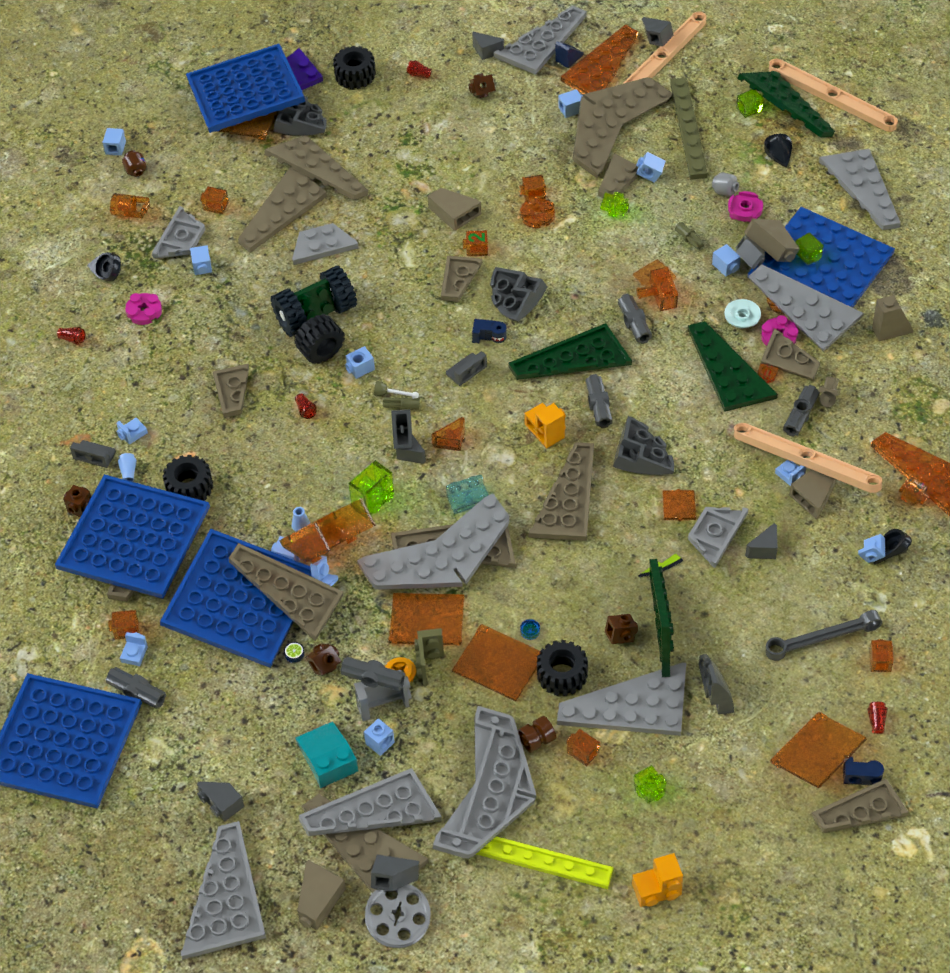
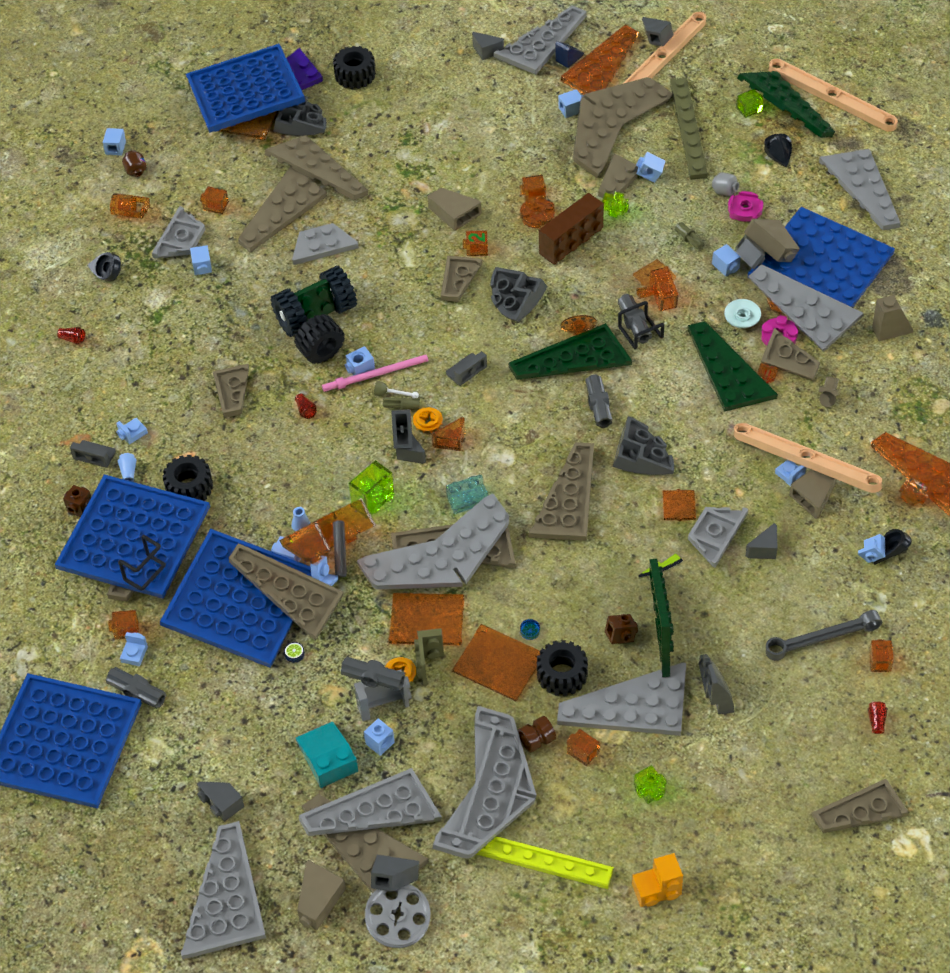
dark pink plate [125,293,162,325] -> none
reddish brown brick [305,643,341,675] -> none
clear red cone [406,60,432,79] -> none
reddish brown brick [468,73,496,98] -> none
dark blue leg [472,319,507,344] -> none
light orange brick [524,403,566,448] -> none
clear orange piece [770,712,867,789] -> none
dark grey piece [783,385,820,437] -> none
clear neon green brick [795,232,823,265] -> none
dark blue leg [843,756,884,785] -> none
none -> black piece [118,535,166,591]
none -> bright pink bar [322,355,428,392]
none -> dark grey axle [333,520,347,578]
none -> light orange gear [413,407,443,433]
none -> reddish brown brick [539,192,604,265]
none -> clear orange dish [560,315,597,335]
none -> black piece [618,301,664,349]

